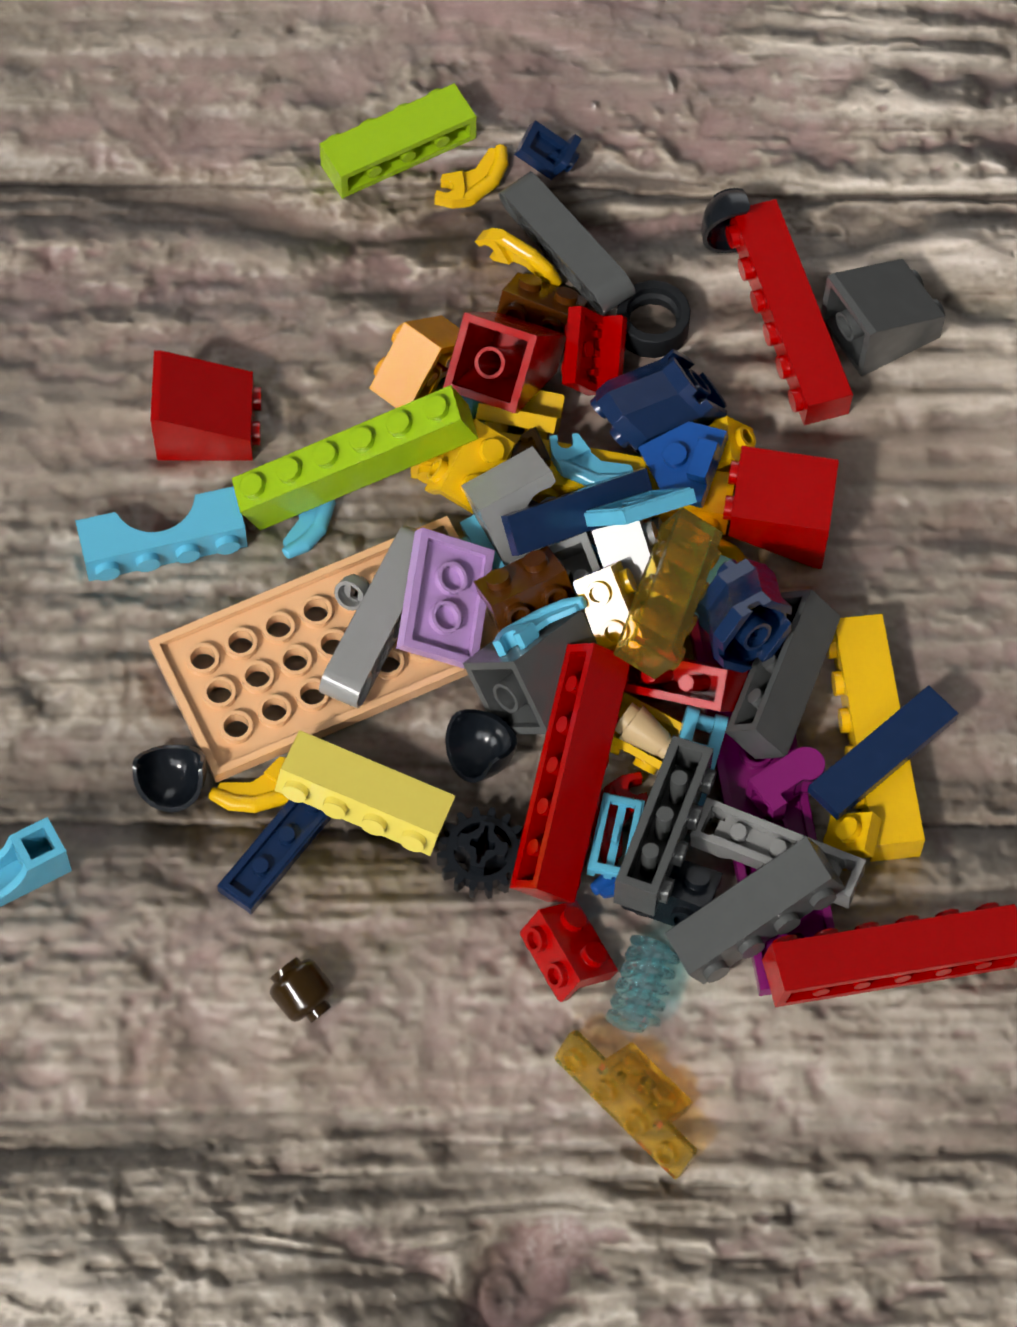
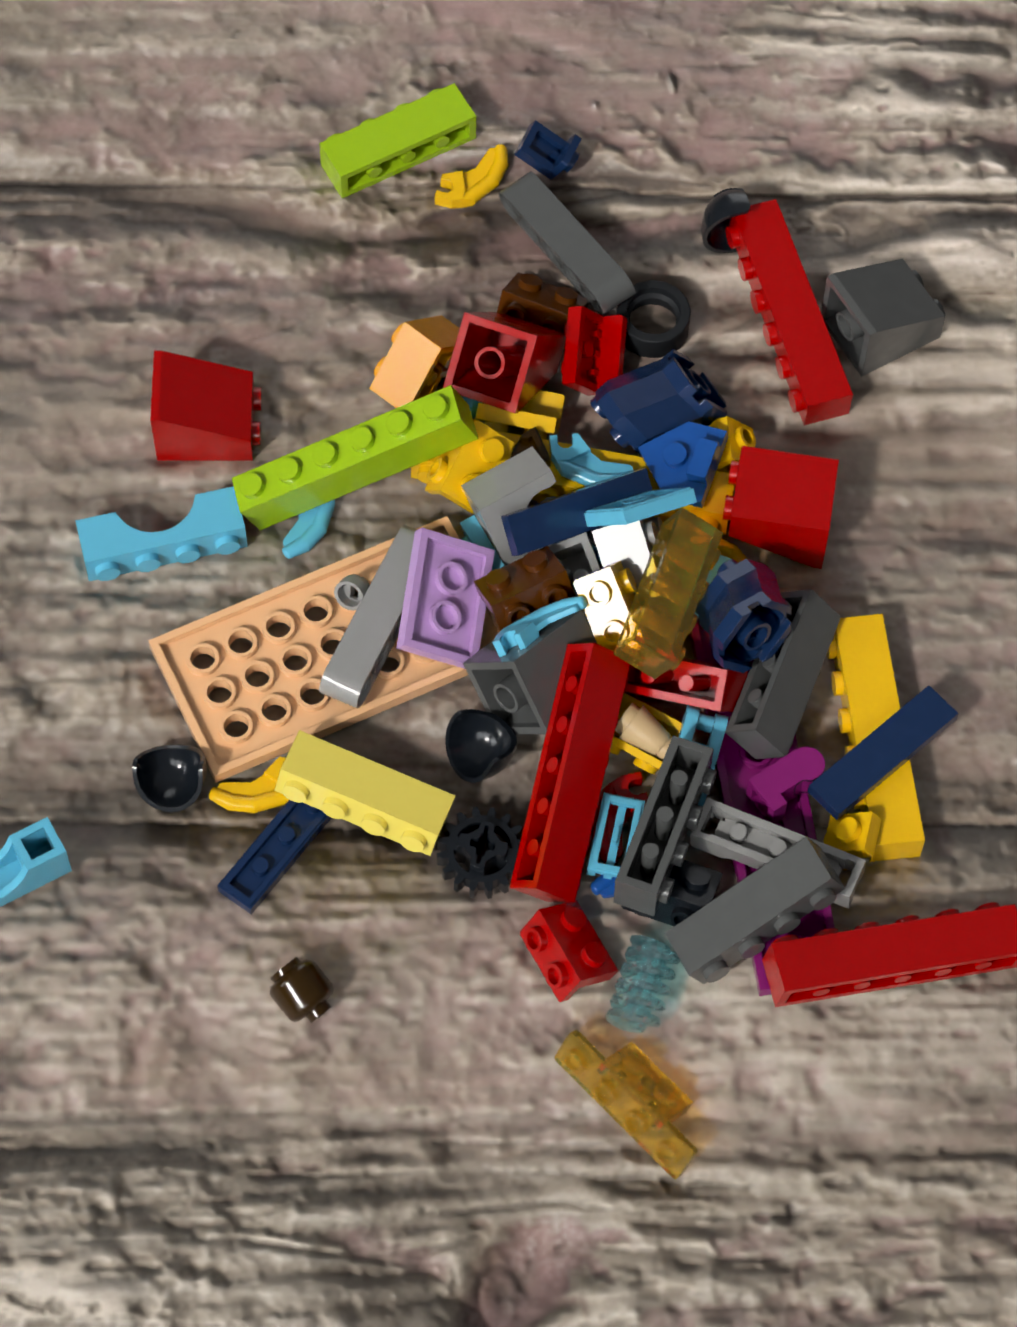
yellow piece [475,228,562,287] -> none

